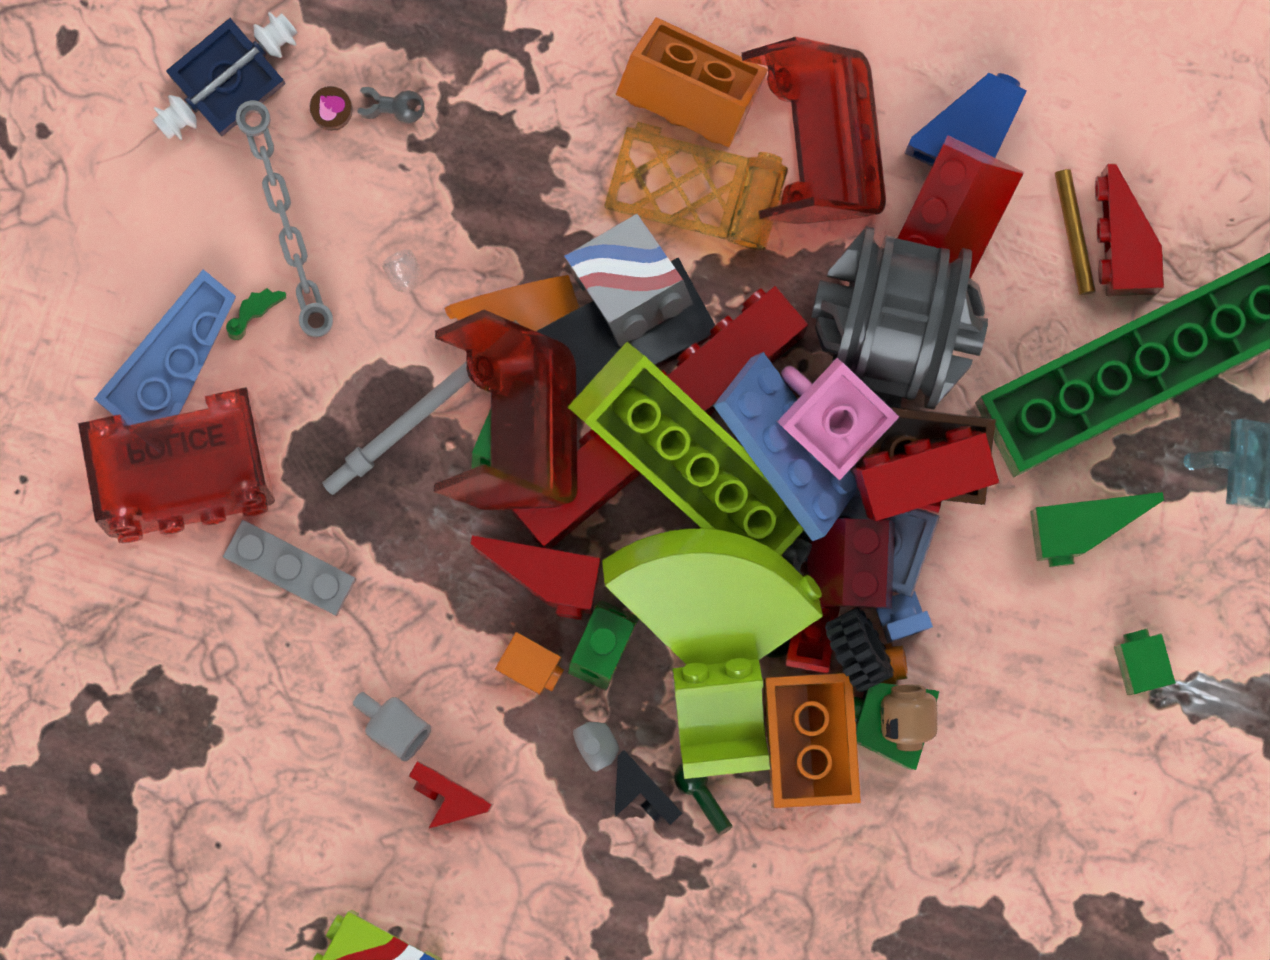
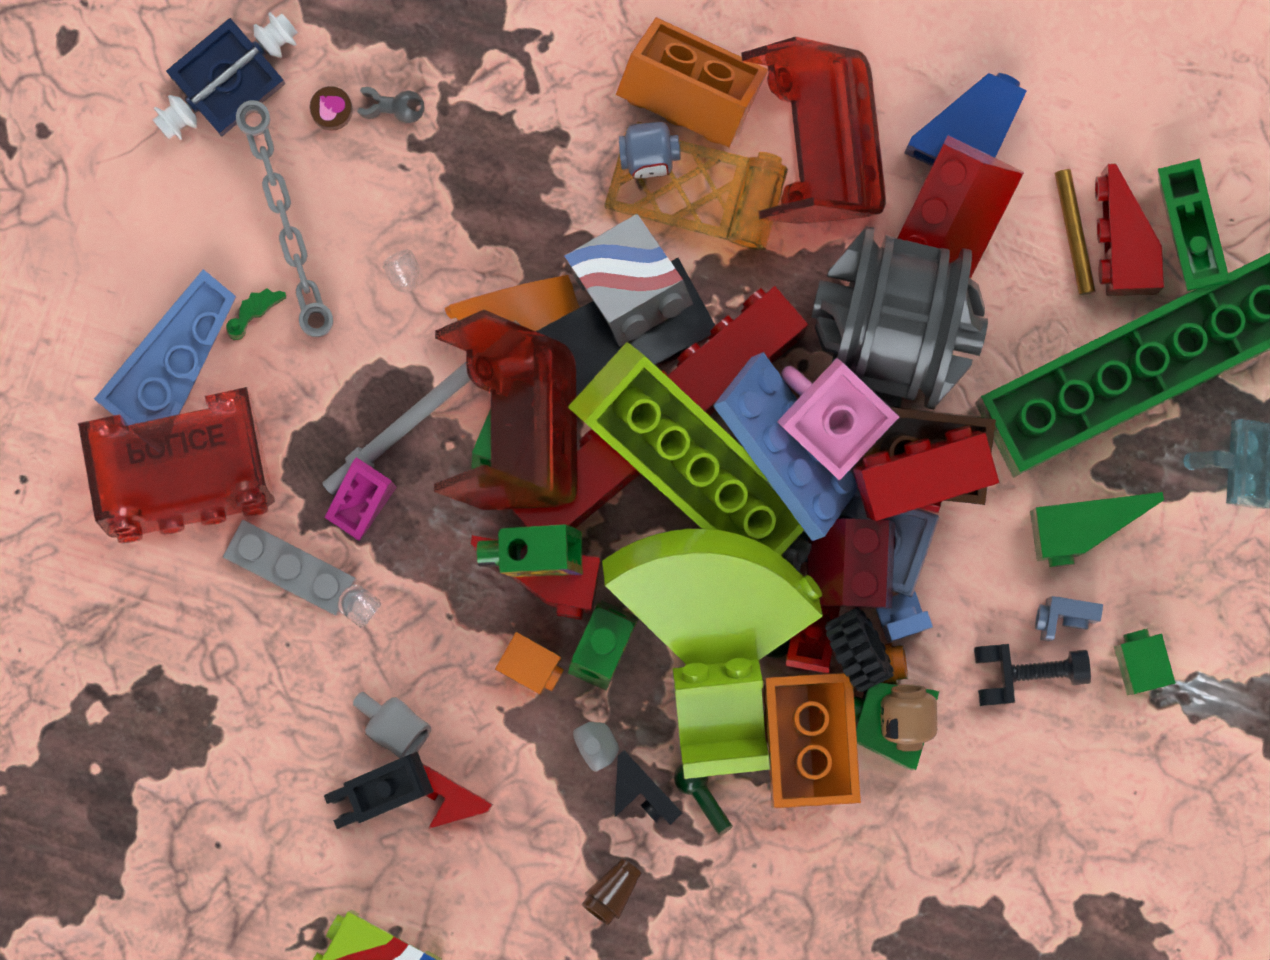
none -> dark pink slope [324,457,397,541]
none -> black hinge [324,752,434,829]
none -> clear piece [338,585,381,628]
none -> green torso [477,525,583,577]
none -> reddish brown cone [582,858,642,925]
none -> sand blue head [619,122,681,179]
none -> black bar [974,644,1091,706]
none -> sand blue bracket [1035,596,1103,641]
none -> green slope [1158,158,1230,291]

